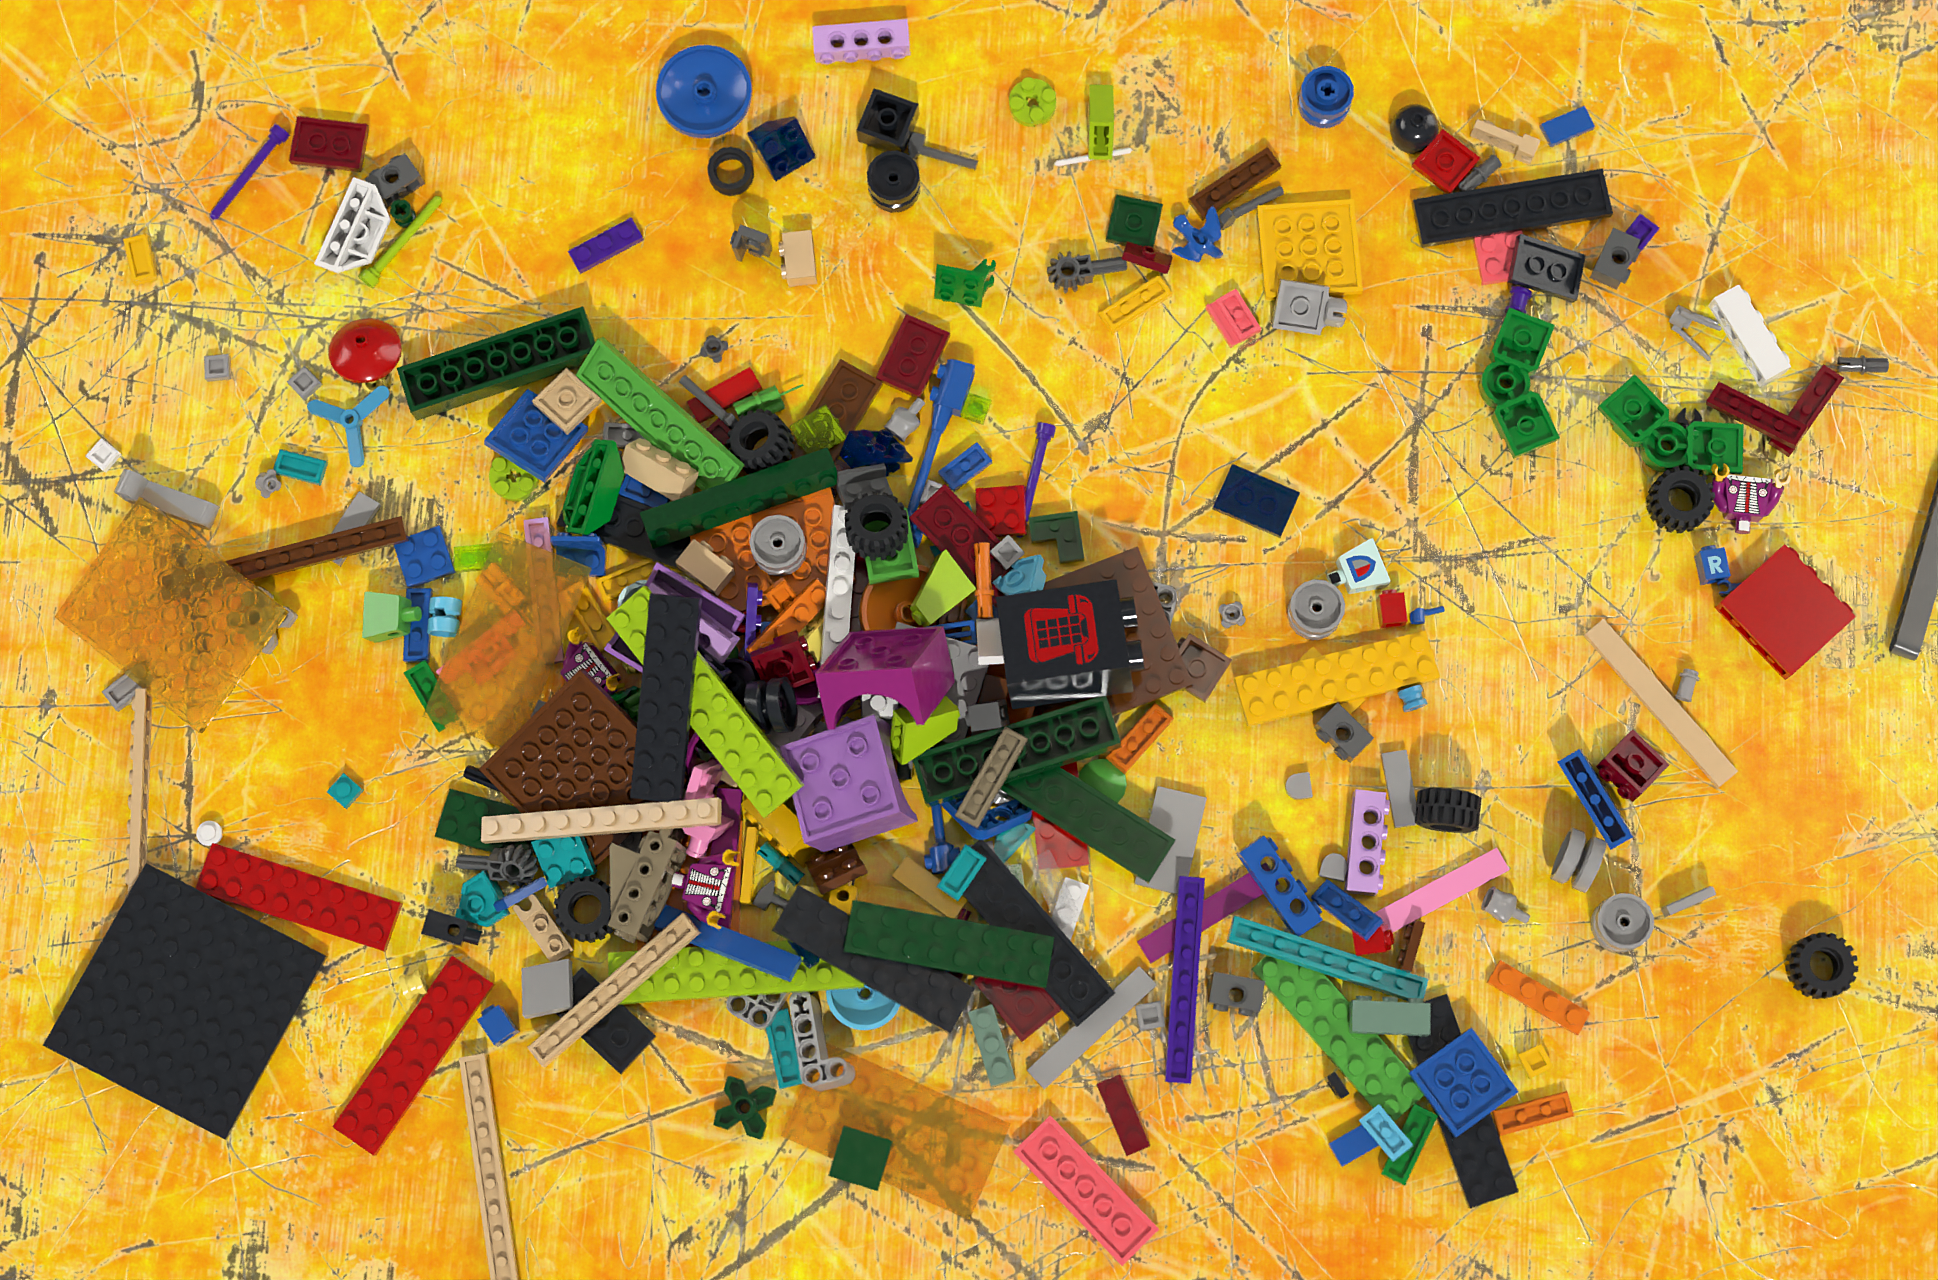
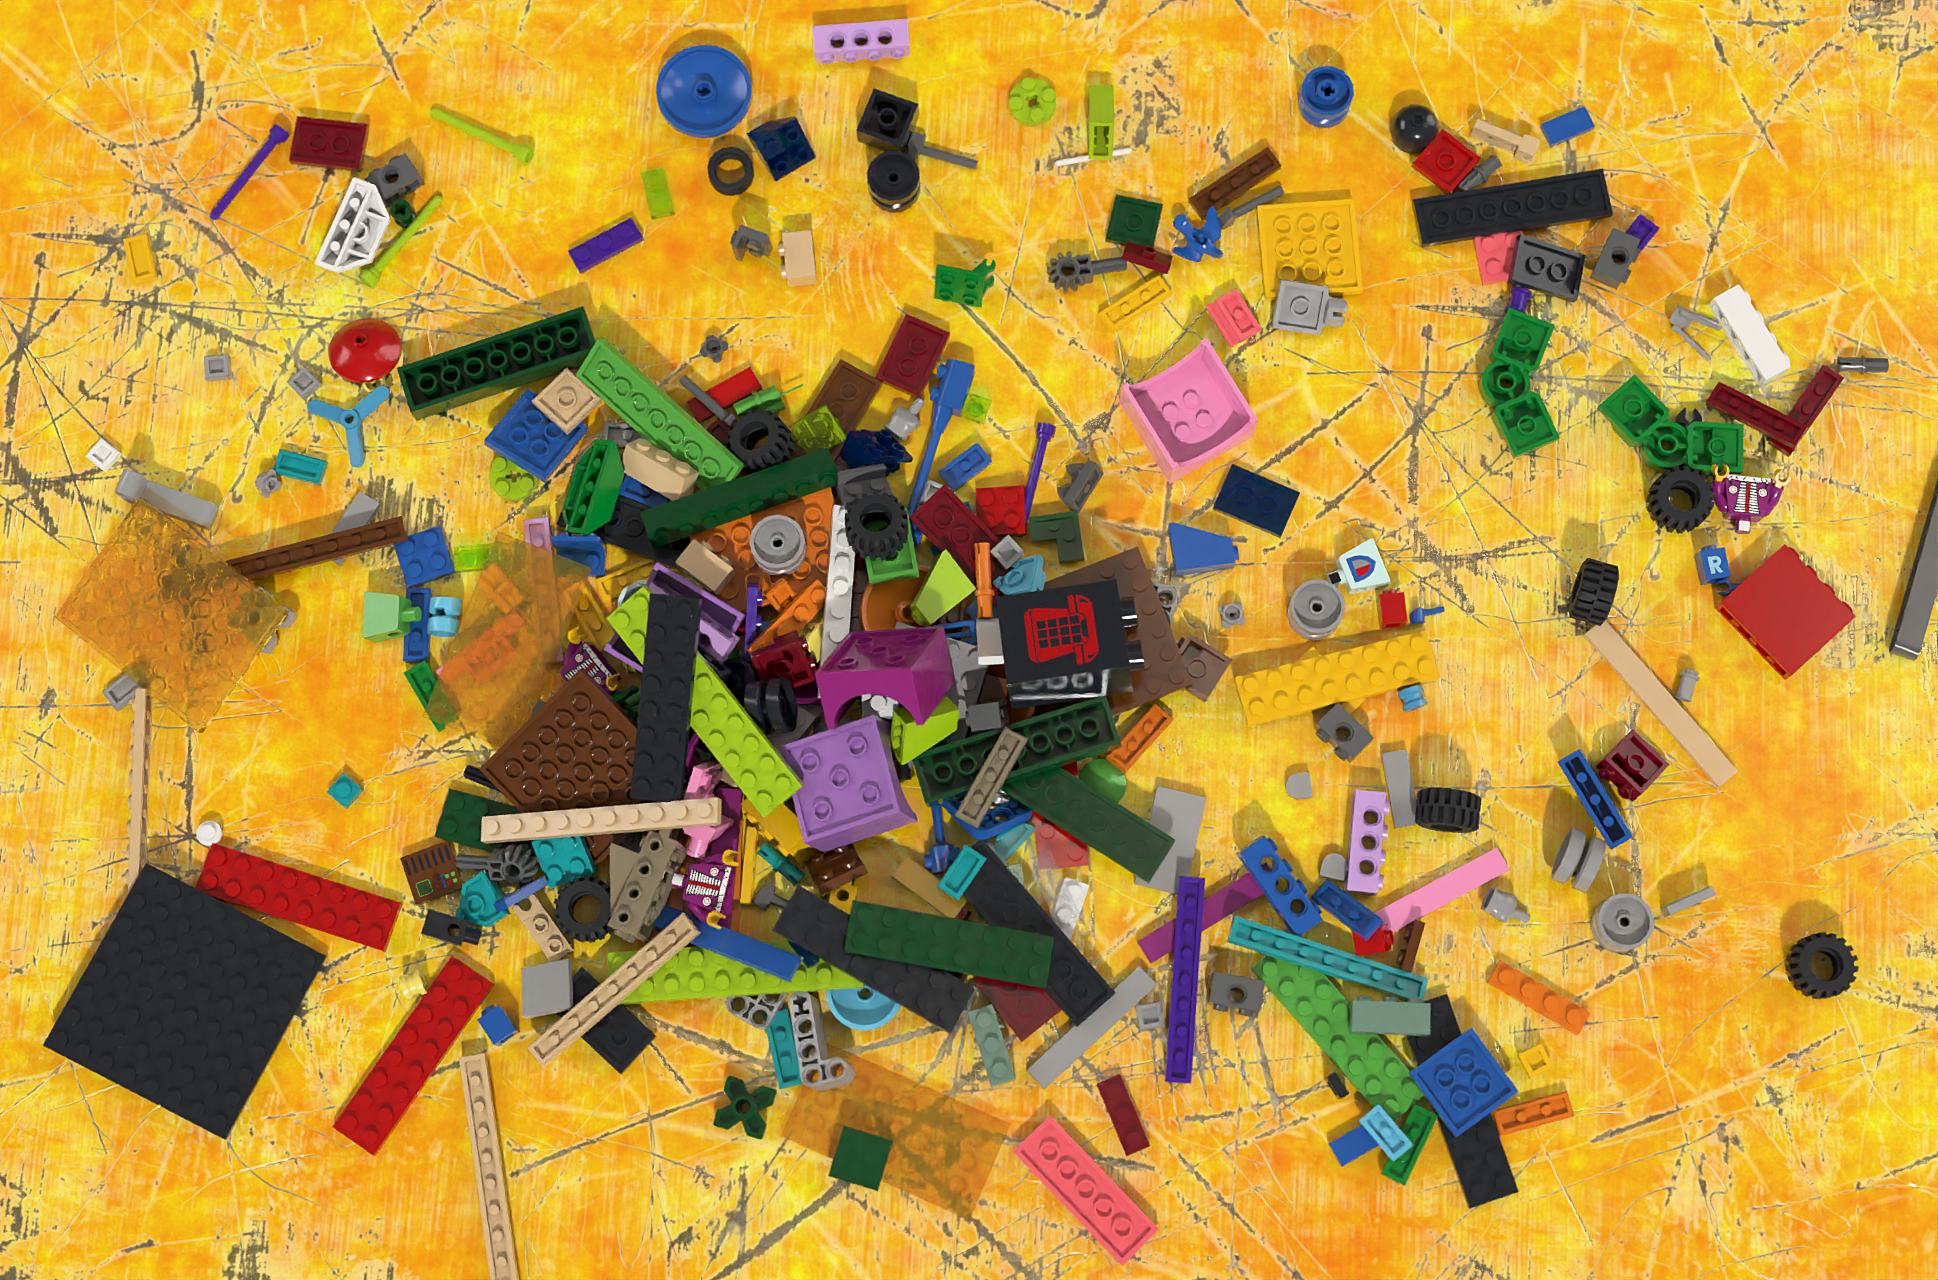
none -> reddish brown tile [400,840,463,906]
none -> lime piece [430,108,534,165]
none -> clear neon green plate [640,167,675,220]
none -> dark grey tile [1057,459,1104,514]
none -> bright pink container [1119,338,1258,484]
none -> blue slope [1168,522,1239,576]
none -> black tyre [1569,558,1619,626]

